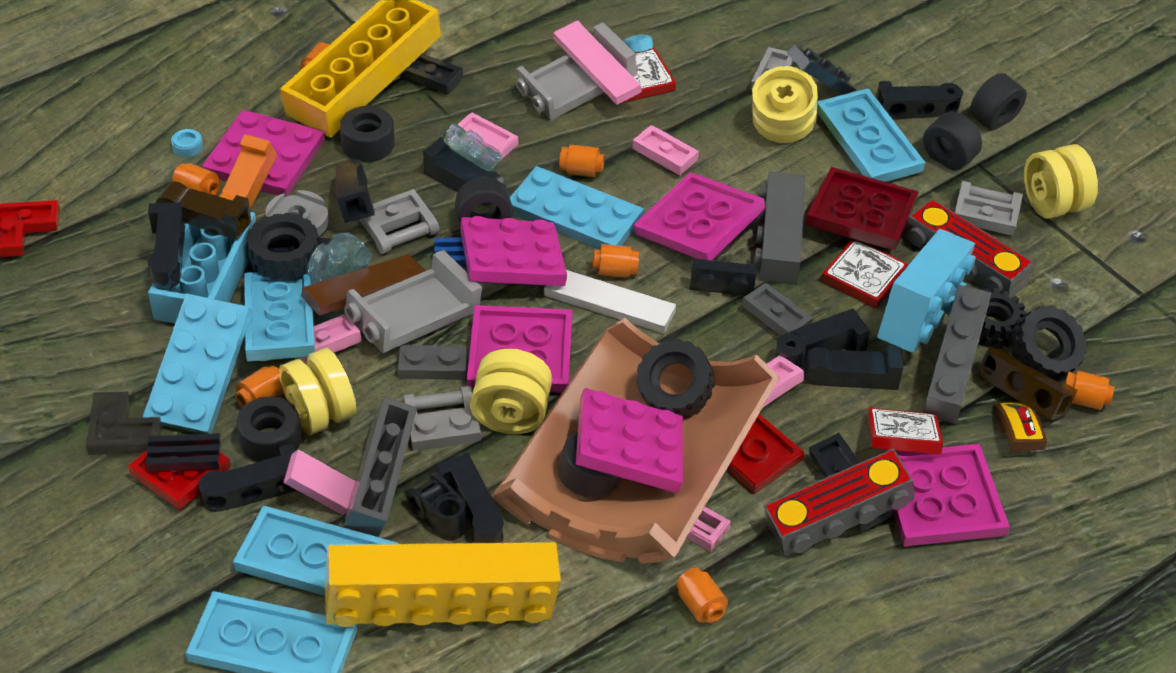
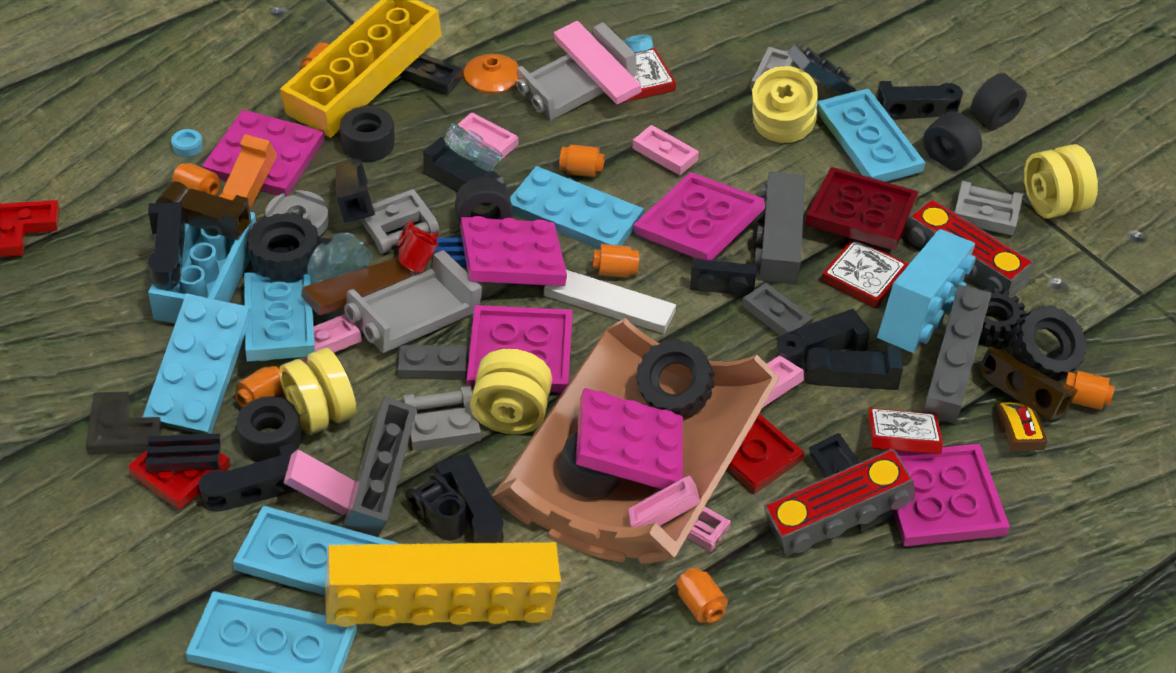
none -> red piece [397,221,438,273]
none -> orange dish [464,54,519,94]
none -> bright pink tile [628,475,701,527]

